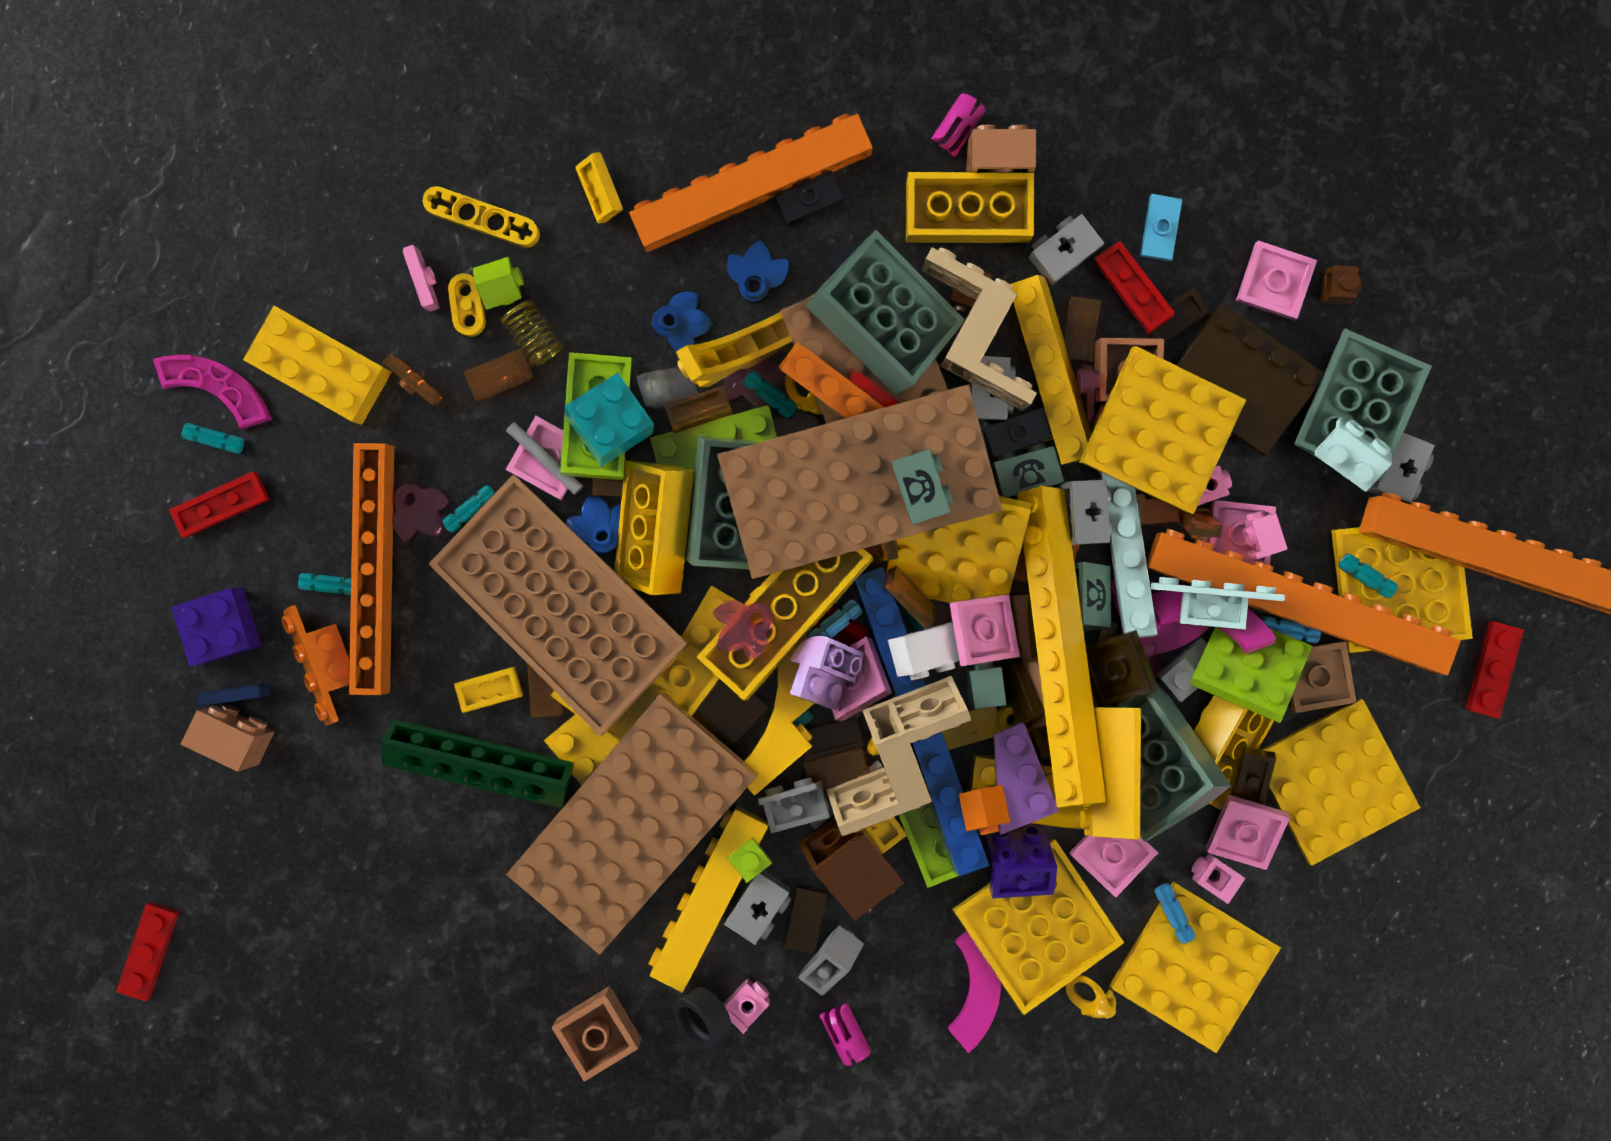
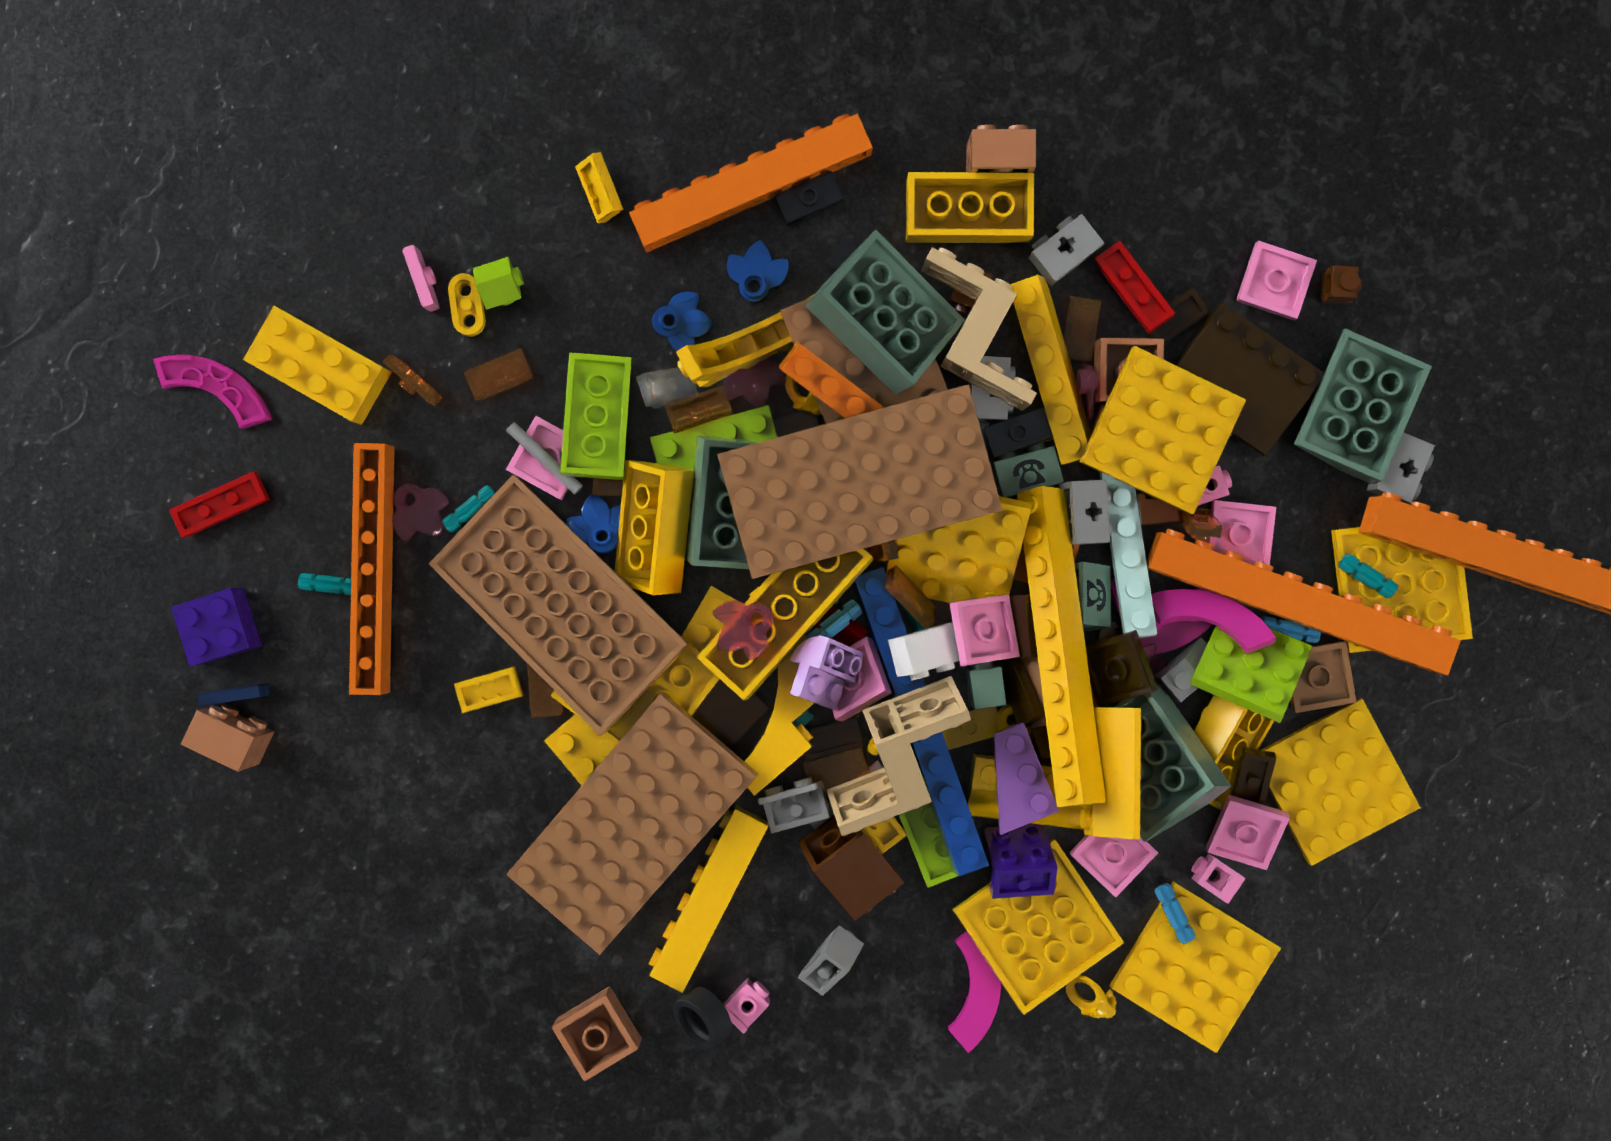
red plate [116,902,180,1002] -> none
teal axle [181,423,245,454] -> none
orange bracket [282,605,350,726] -> none
dark green brick [381,719,574,809] -> none
yellow beam [422,186,540,248] -> none
clear yellow piece [501,300,563,367] -> none
teal brick [565,373,654,467] -> none
light grey brick [724,870,791,945] -> none
lime plate [728,837,772,883] -> none
teal axle [742,370,798,418] -> none
dark brown tile [784,886,827,954] -> none
dark pink arm [820,1003,871,1066] -> none
red tile [847,369,900,407] -> none
sand green brick [891,449,954,525] -> none
dark pink arm [931,93,985,157] -> none
orange brick [958,785,1011,835] -> none
medium azure plate [1140,194,1182,262] -> none
light aqua bracket [1151,577,1285,629] -> none
bright pink brick [1243,509,1287,559] -> none
light aqua bracket [1315,417,1392,492] -> none
red plate [1465,621,1524,719] -> none

